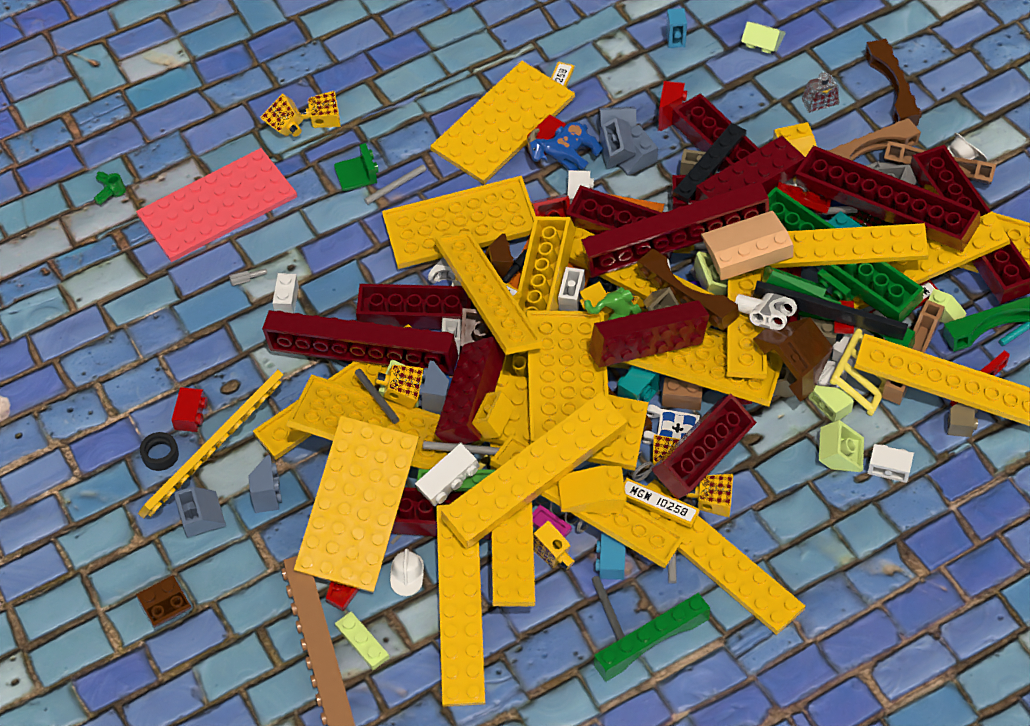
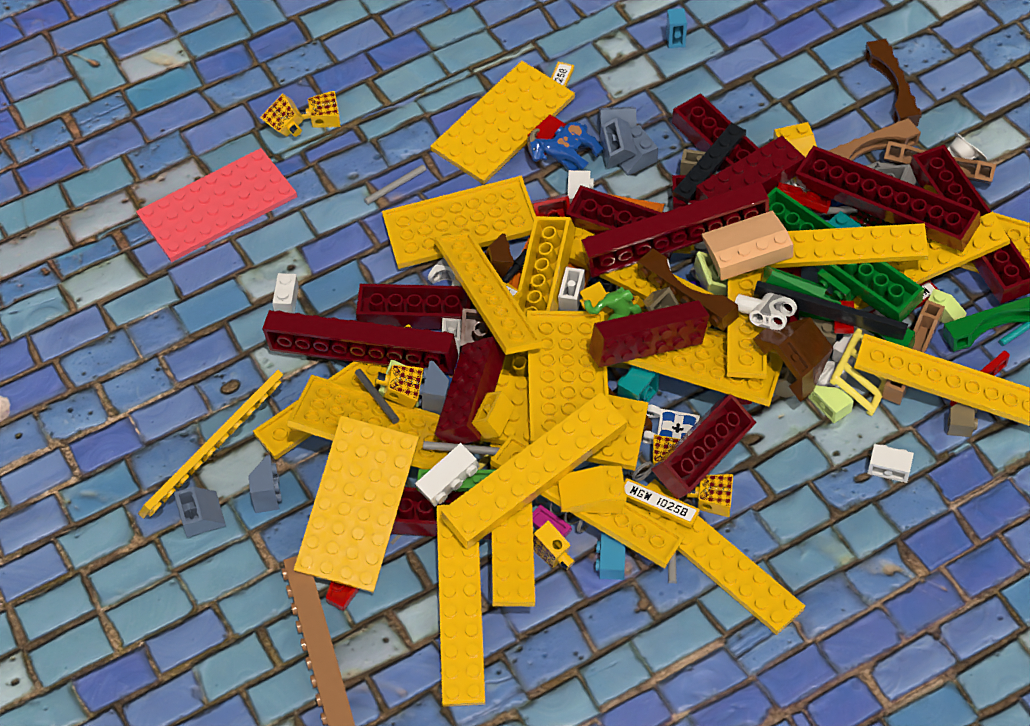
green axle [94,171,126,205] -> none
reddish brown slope [136,575,192,628] -> none
black tyre [140,432,179,471] -> none
red brick [171,387,208,432] -> none
light grey axle [229,269,268,286] -> none
green bracket [334,143,379,191] -> none
yellowish green plate [335,612,389,670] -> none
white piece [390,549,424,596] -> none
dark grey piece [592,576,625,640] -> none
green arch [594,593,710,682] -> none
red slope [658,81,688,131] -> none
medium nougat brick [662,377,703,411] -> none
yellowish green slope [741,22,786,54] -> none
clear torso [802,72,840,113] -> none
yellowish green slope [819,420,864,472] -> none

